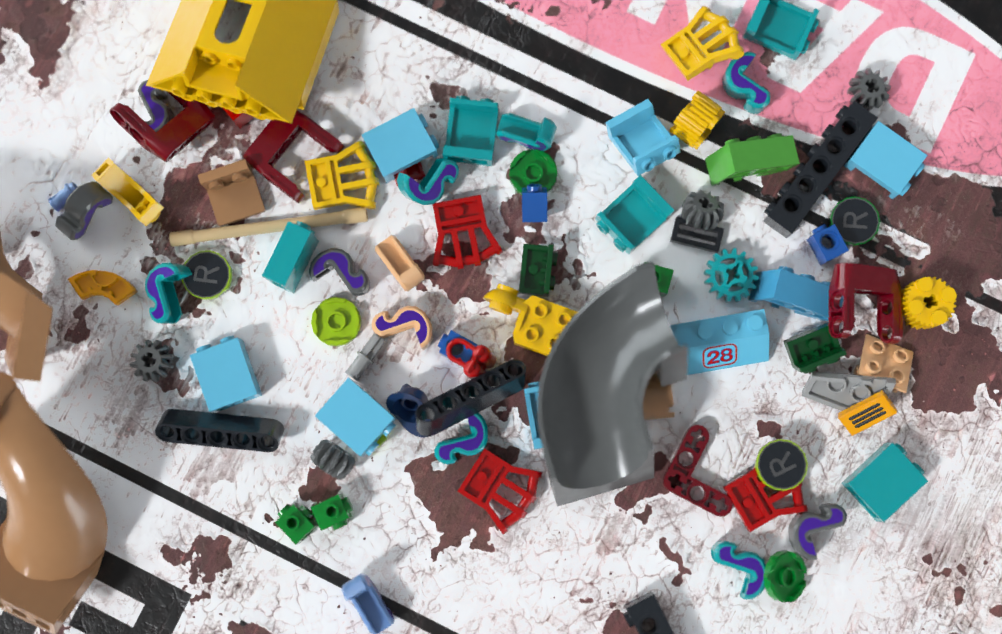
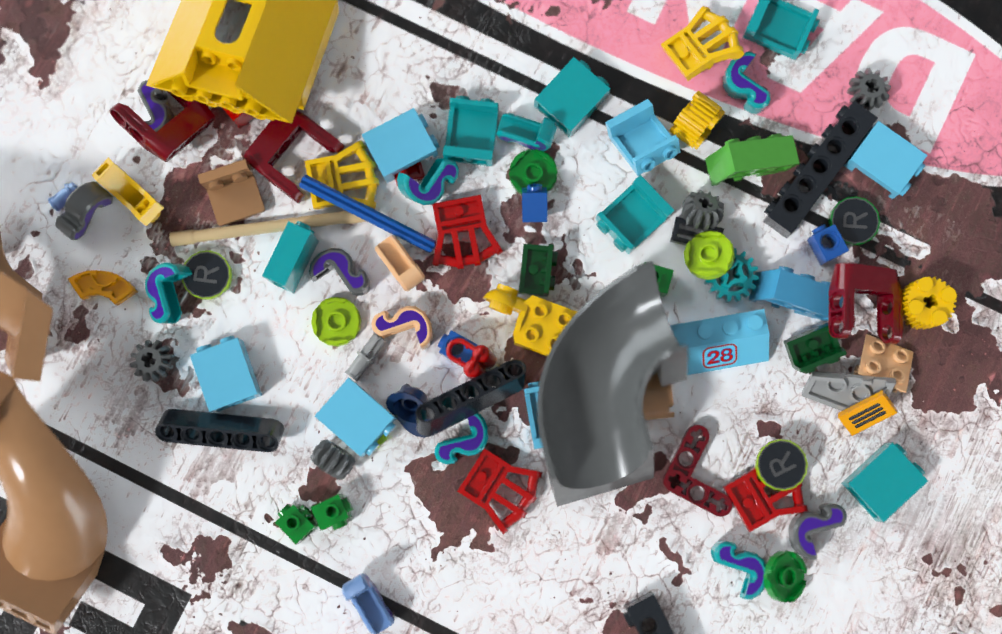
none -> blue axle [299,175,436,253]
none -> teal brick [534,57,610,138]
none -> lime tile [684,231,735,280]

